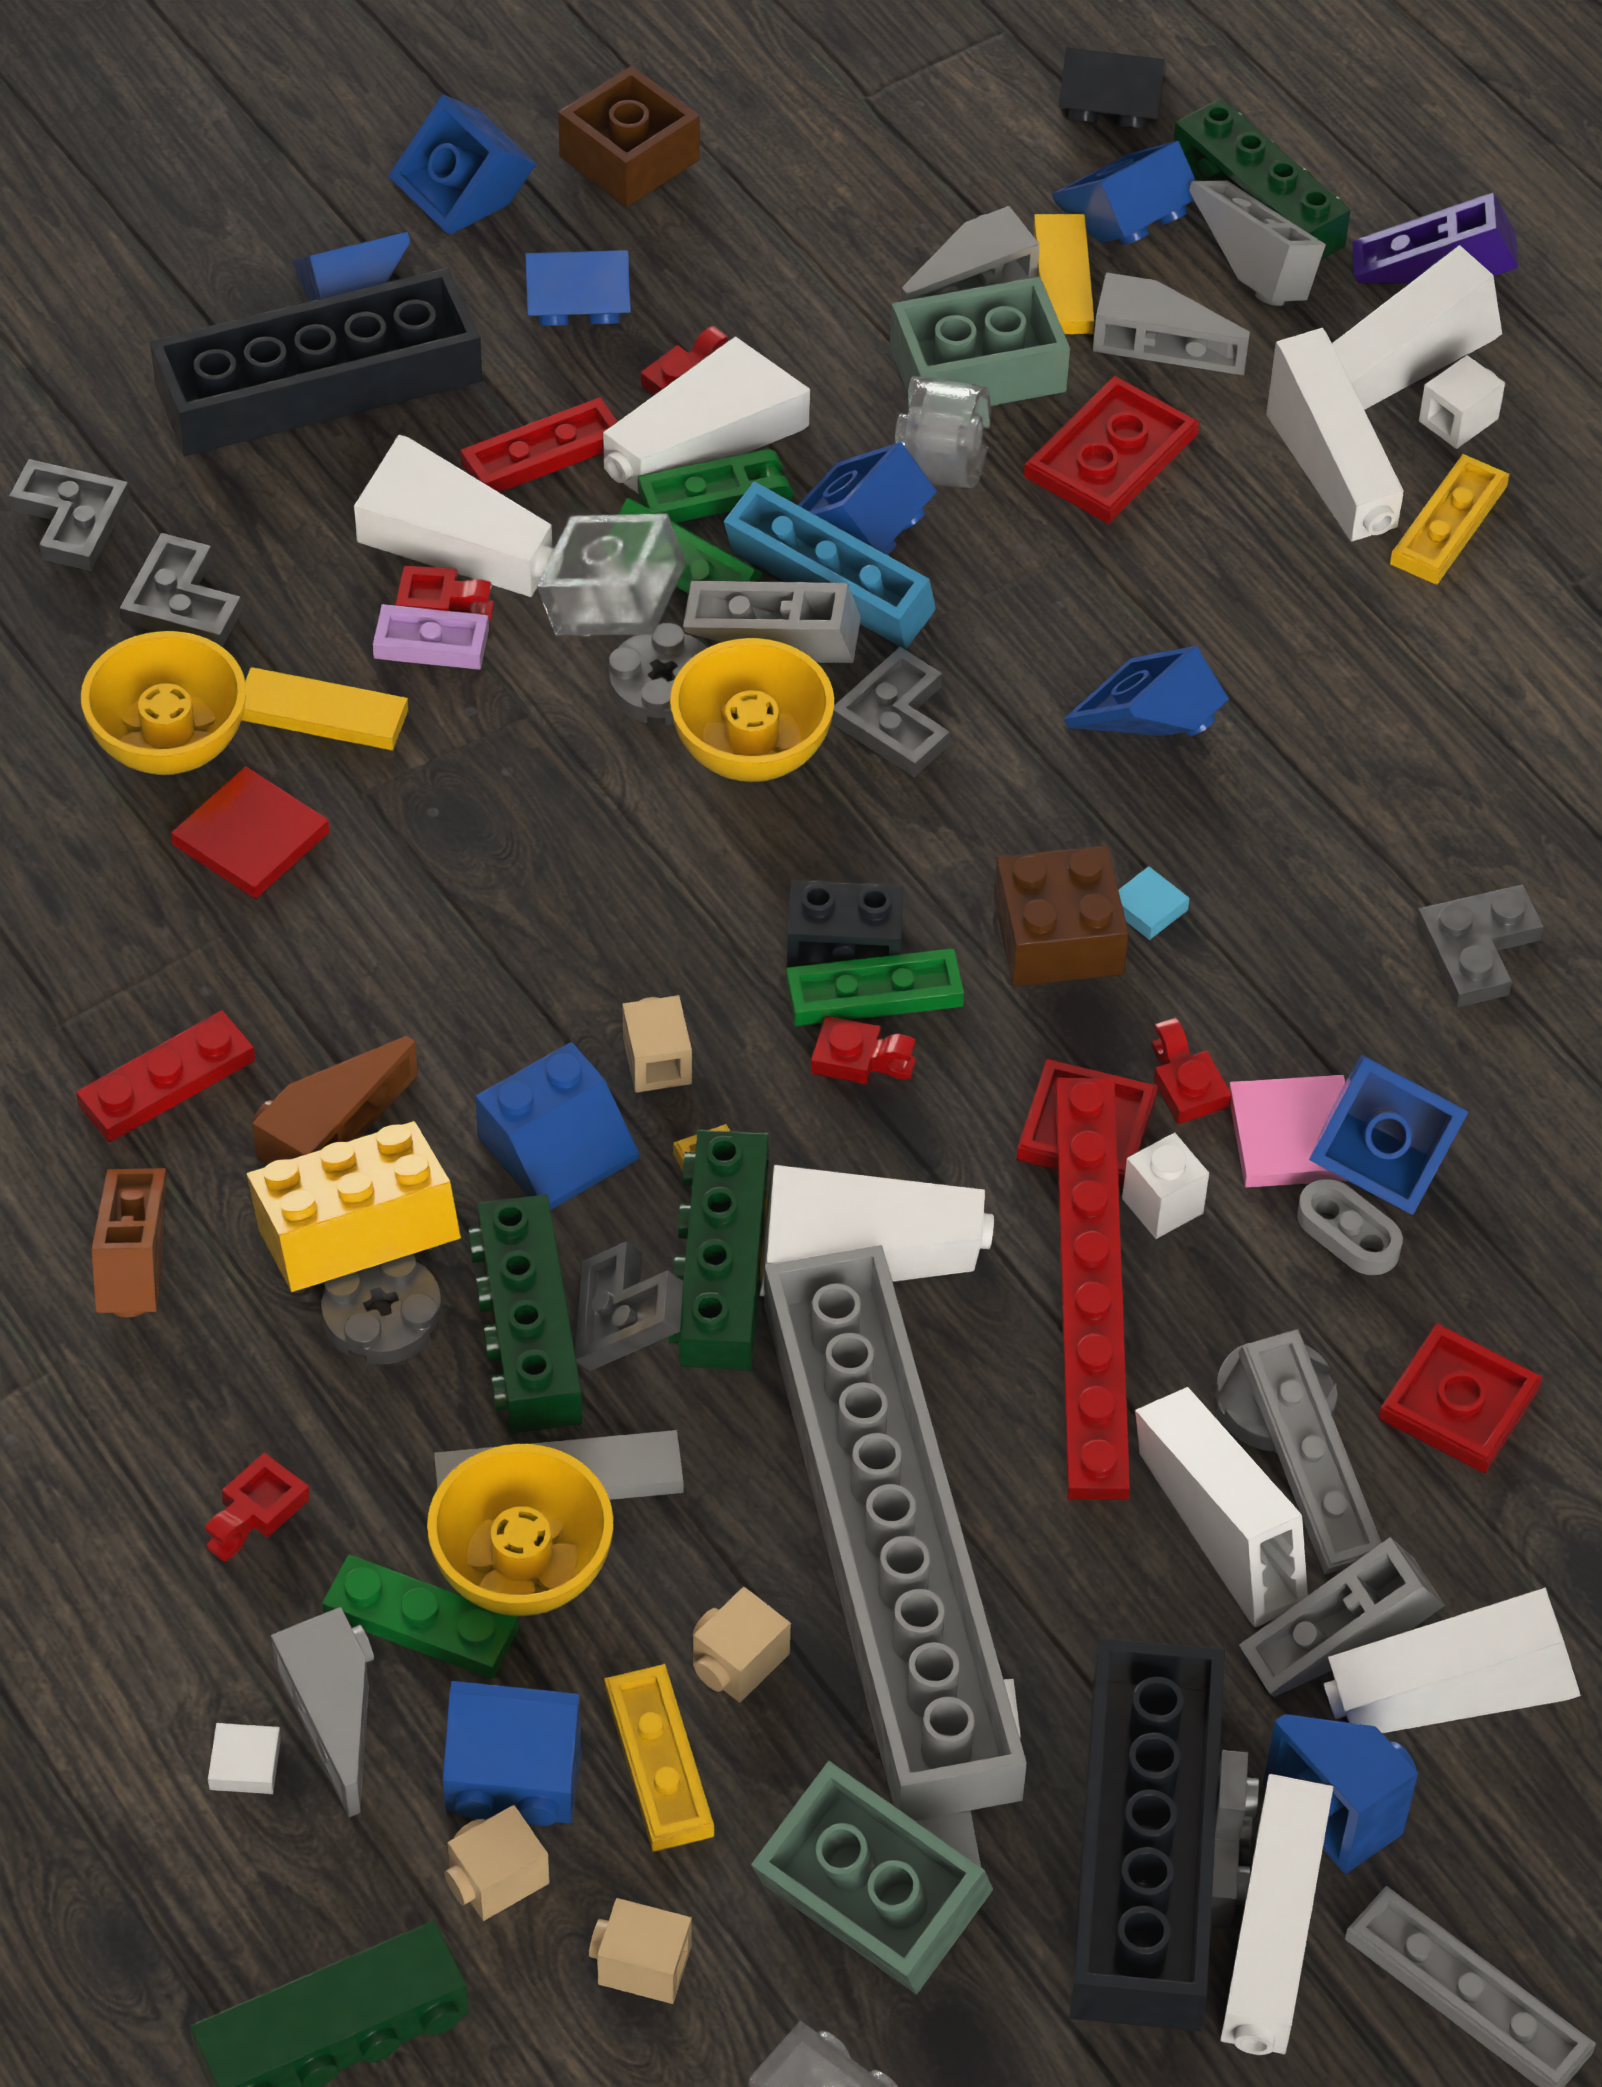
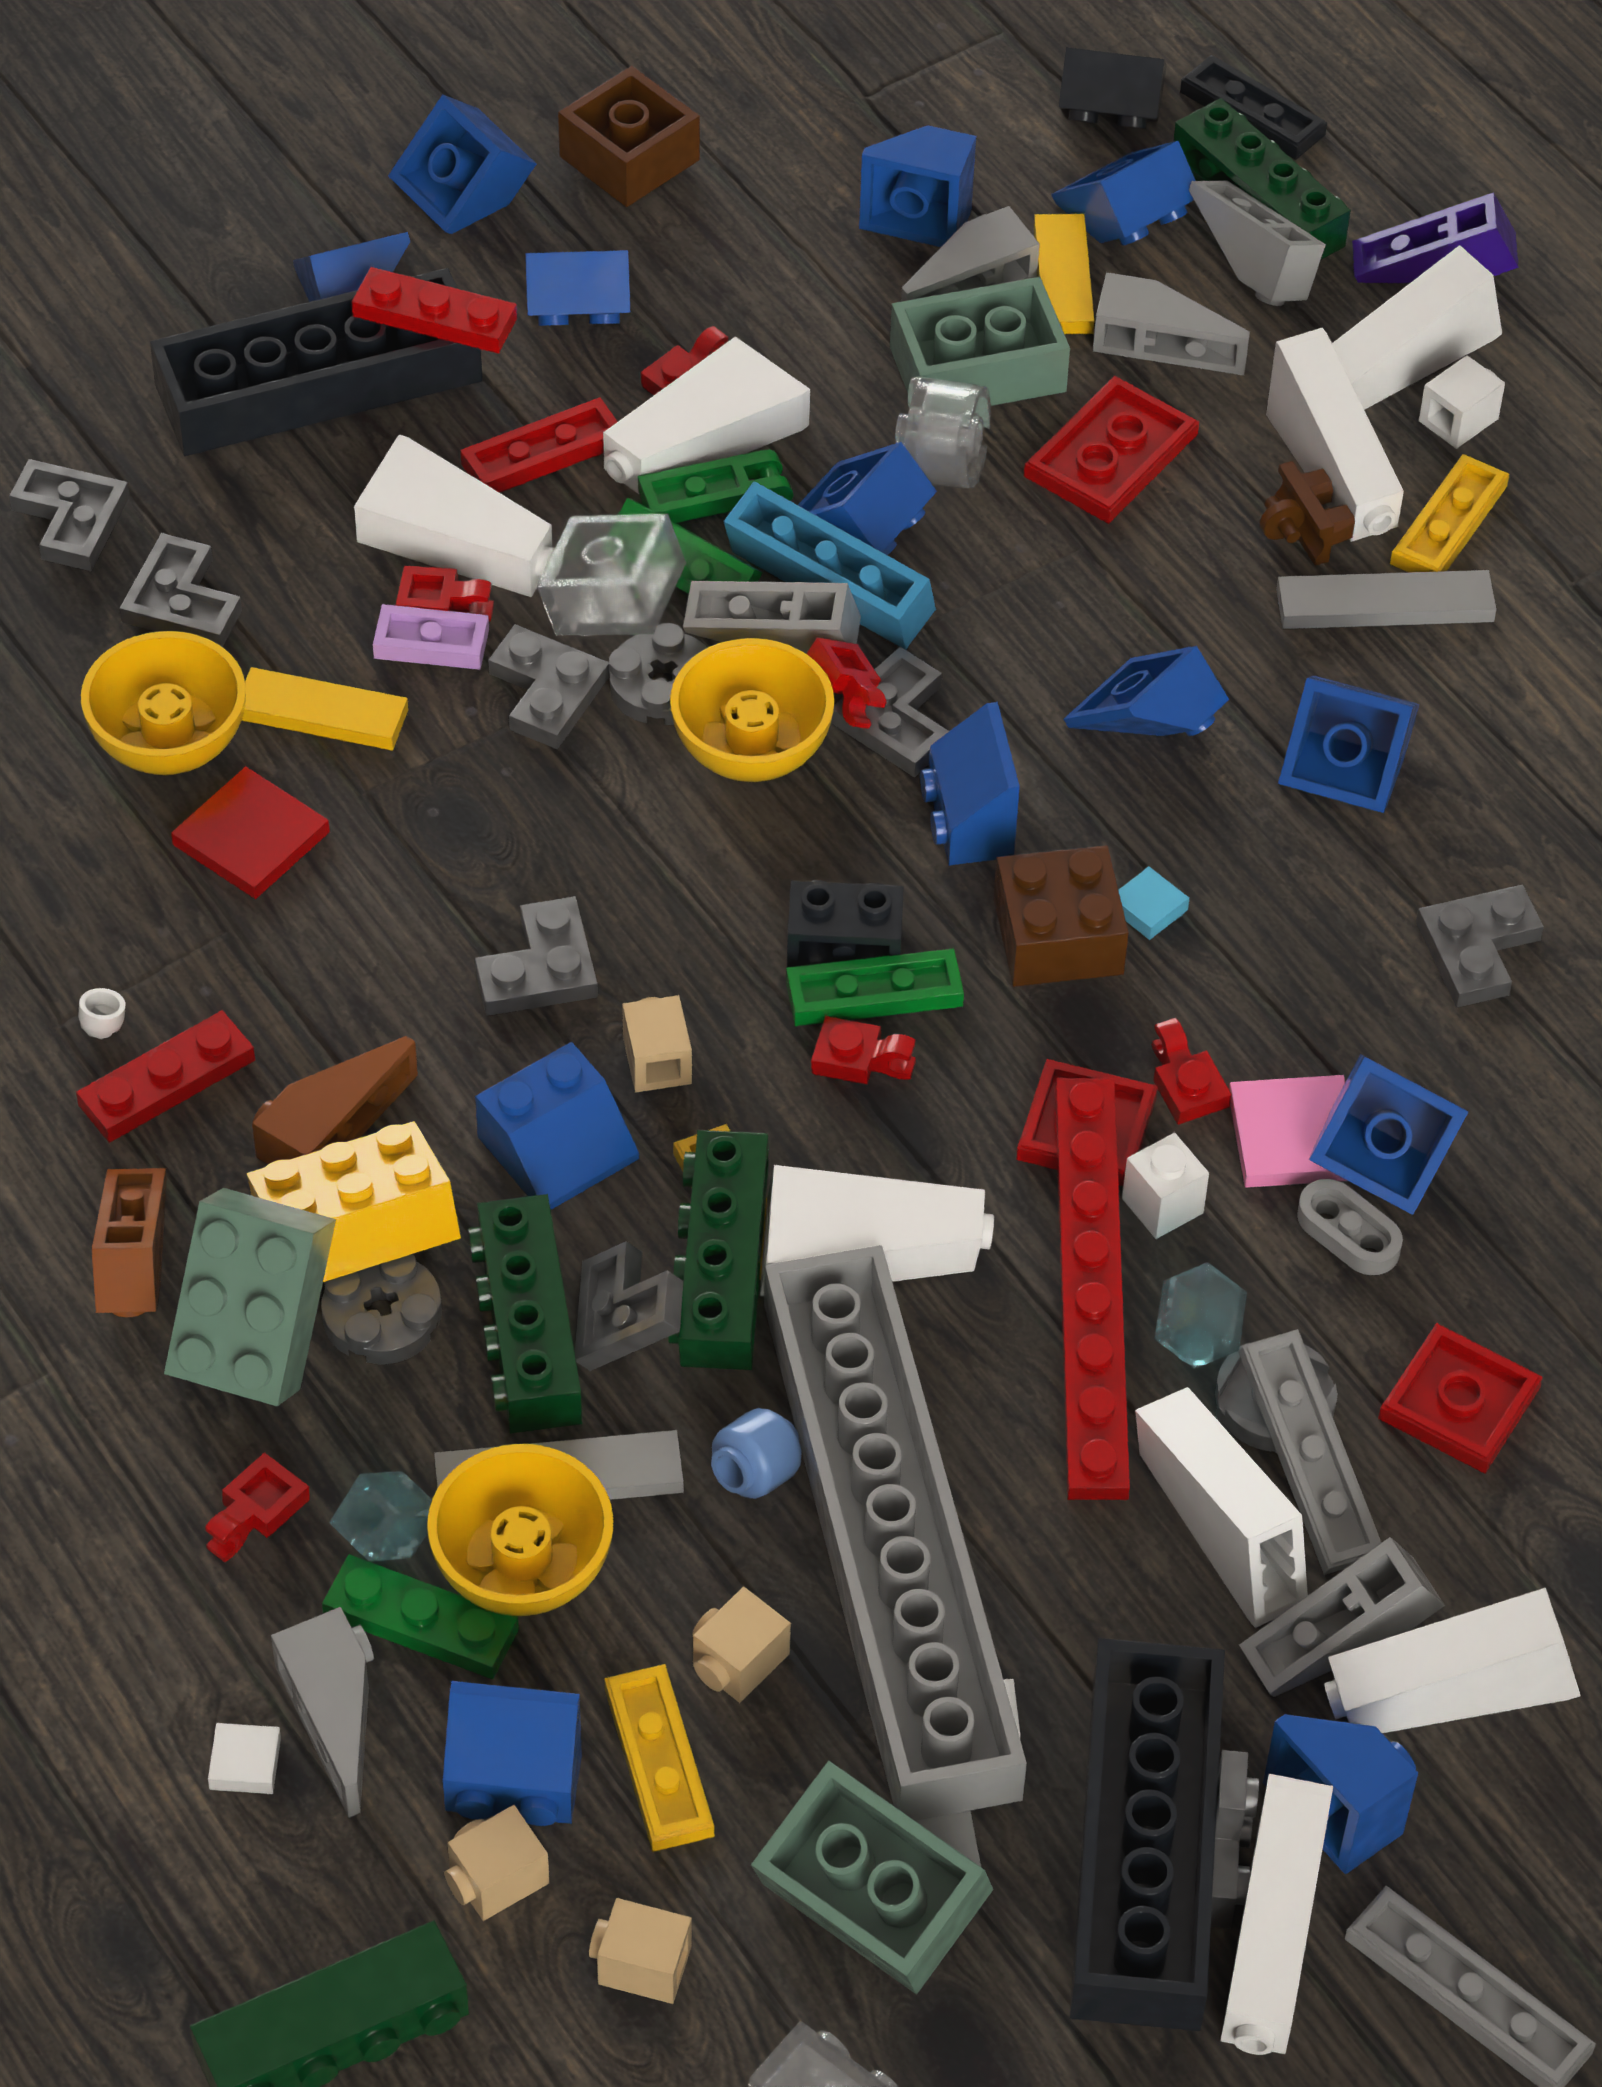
none -> white hinge [78,988,126,1039]
none -> sand green brick [164,1188,336,1406]
none -> clear light blue brick [329,1471,432,1562]
none -> red plate [352,267,517,354]
none -> flat silver plate [475,896,598,1016]
none -> flat silver plate [488,624,610,749]
none -> medium blue head [711,1408,802,1499]
none -> red plate [806,637,887,729]
none -> blue slope [859,125,976,247]
none -> blue slope [920,702,1020,866]
none -> clear light blue brick [1155,1262,1247,1369]
none -> black tile [1180,55,1327,160]
none -> reddish brown hips [1259,461,1355,566]
none -> light grey tile [1276,570,1496,629]
none -> blue slope [1278,676,1420,813]

